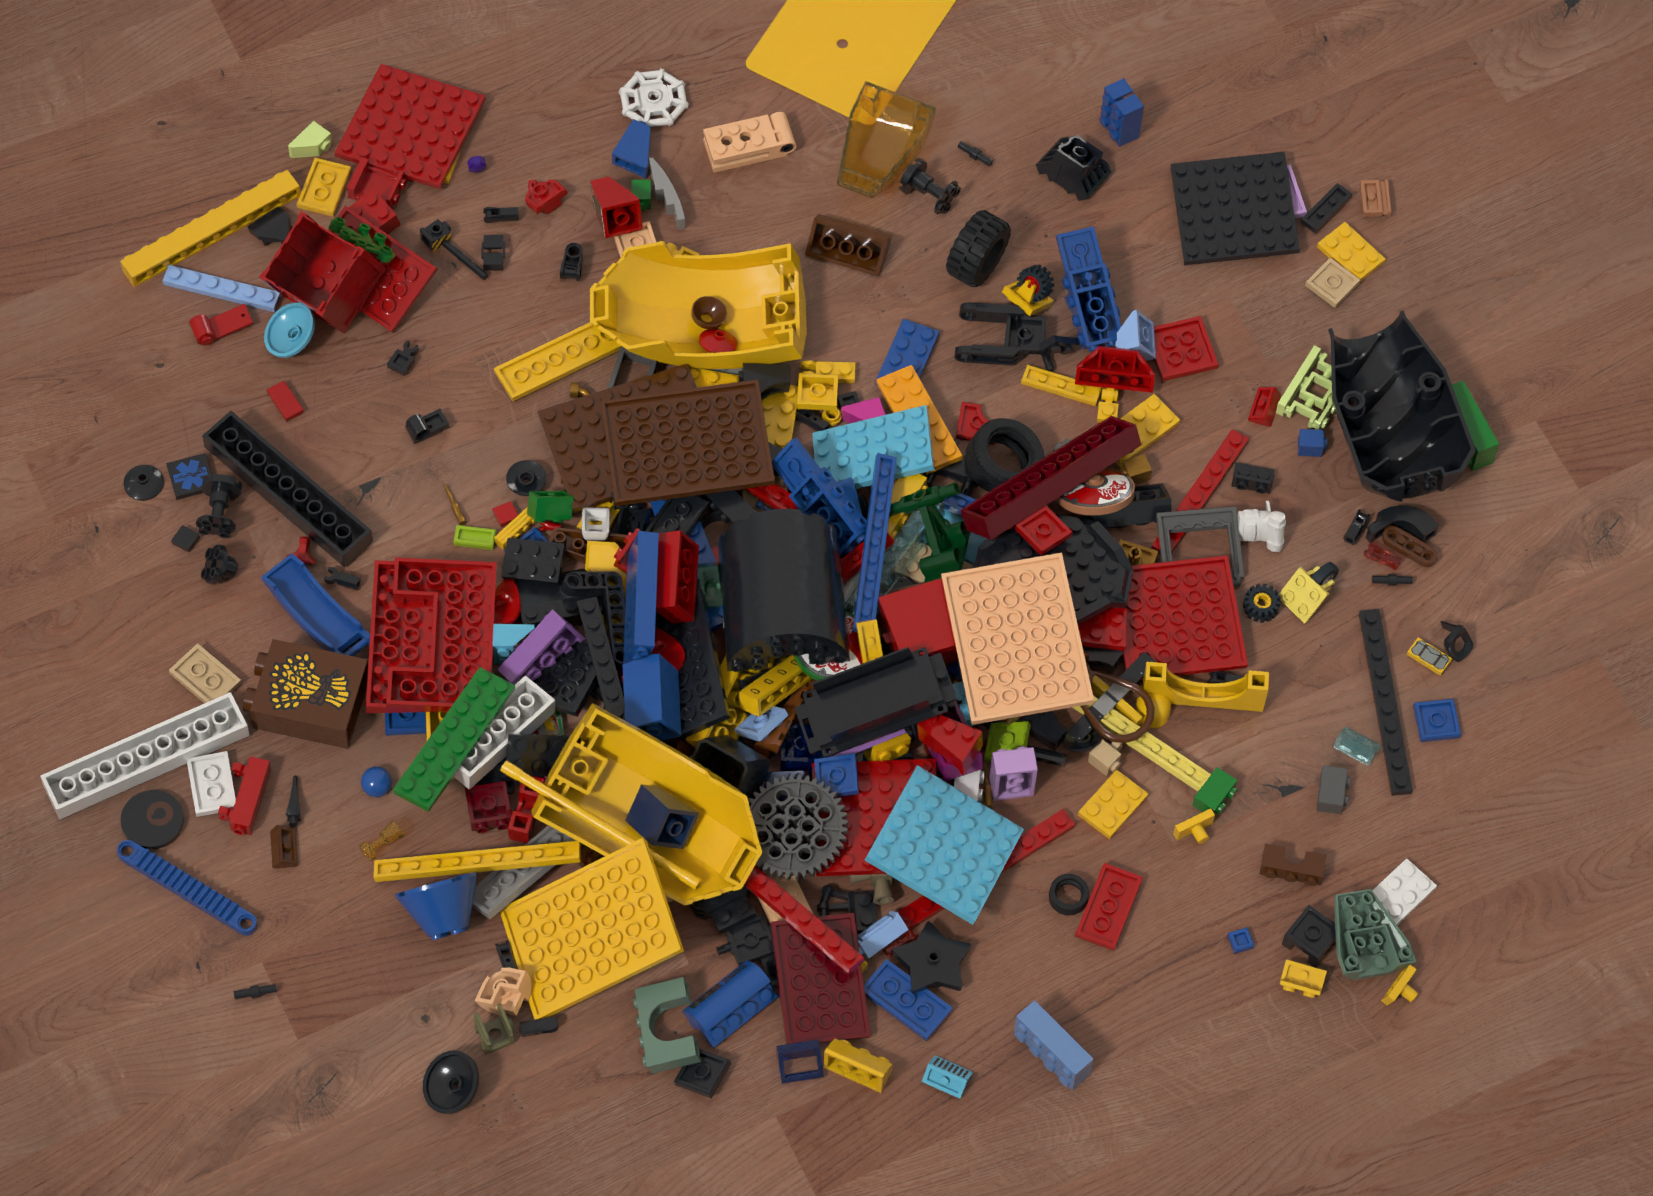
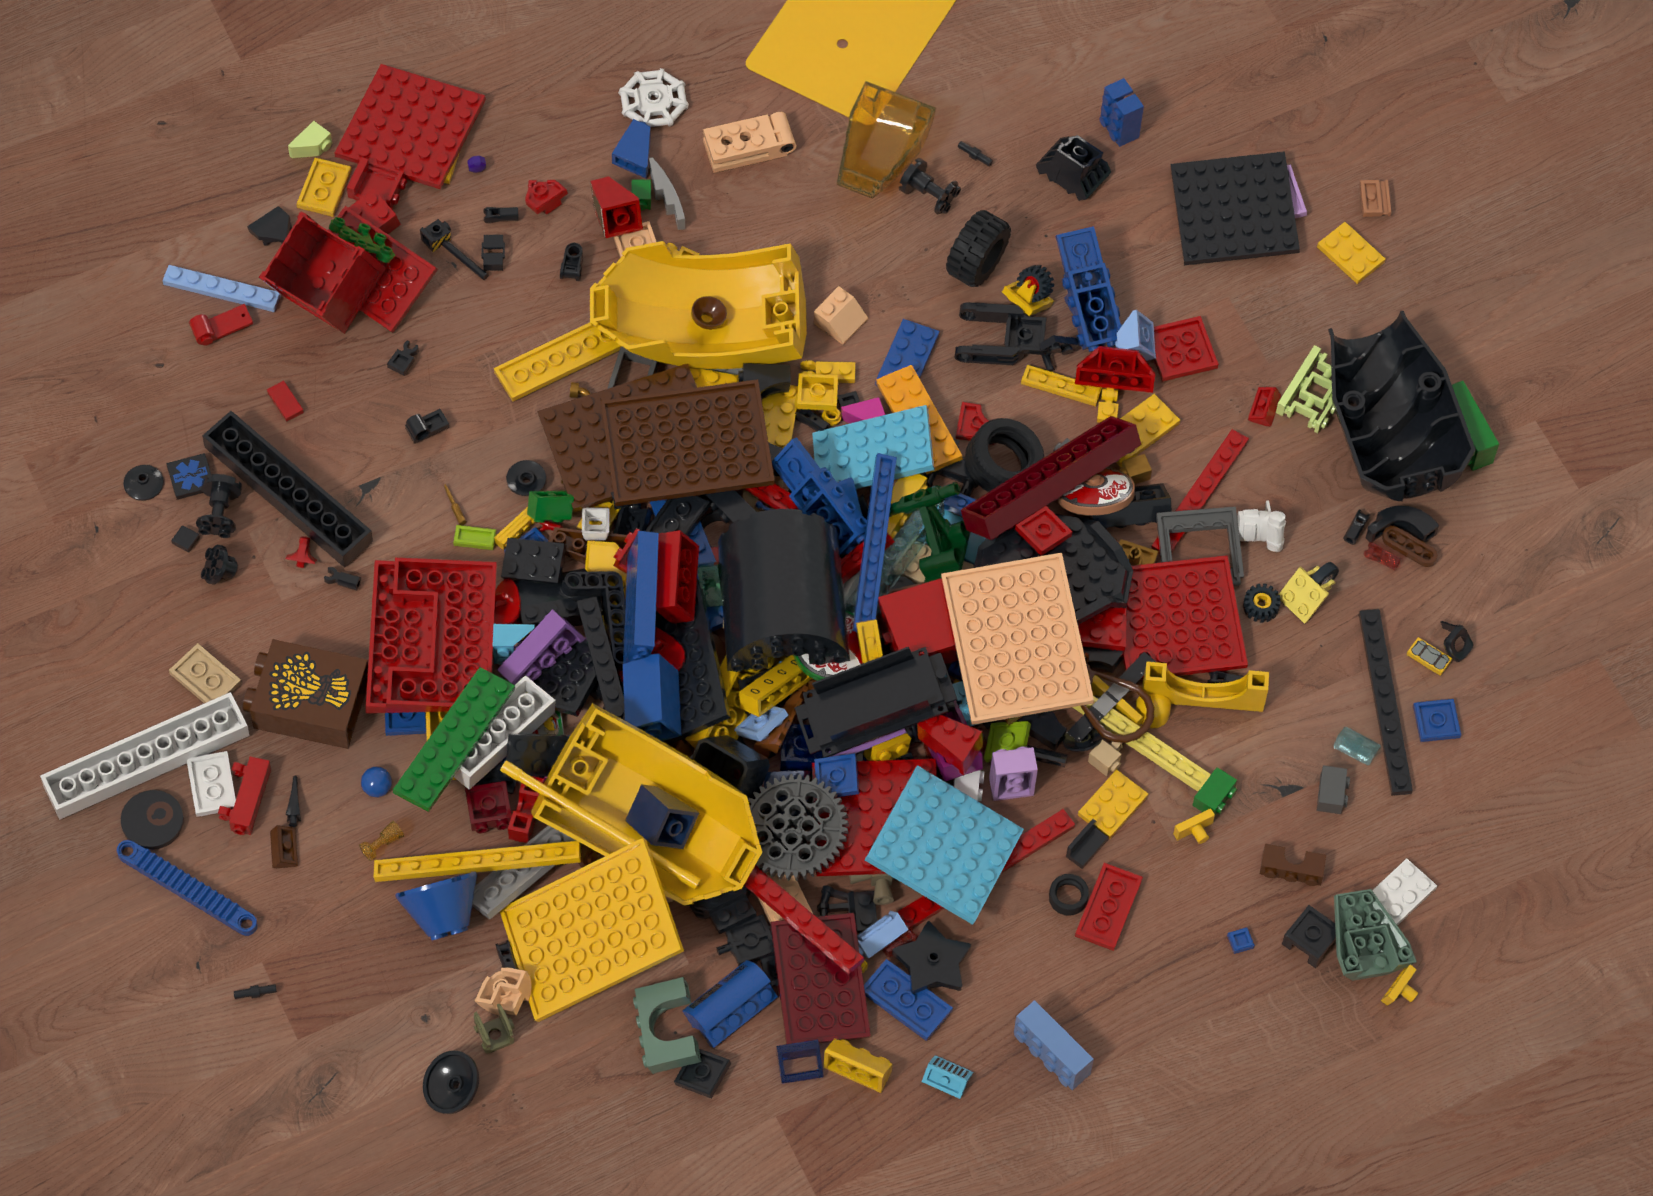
yellow brick [120,170,301,288] -> none
blue windscreen [261,553,370,656] -> none
medium azure dish [264,303,315,358] -> none
red tile [492,501,518,527] -> none
black bar [519,1017,558,1037] -> none
red dish [699,328,738,353] -> none
reddish brown slope [805,214,892,276] -> none
pearl gold piece [983,762,993,809] -> none
black bracket [1231,462,1275,494] -> none
yellow bracket [1280,959,1327,998] -> none
blue brick [1298,429,1327,457] -> none
black plate [1300,183,1352,234] -> none
tan plate [1305,258,1360,308] -> none
black bar [1372,574,1413,586] -> none
none -> light nougat slope [813,286,868,345]
none -> black panel [1066,819,1108,869]

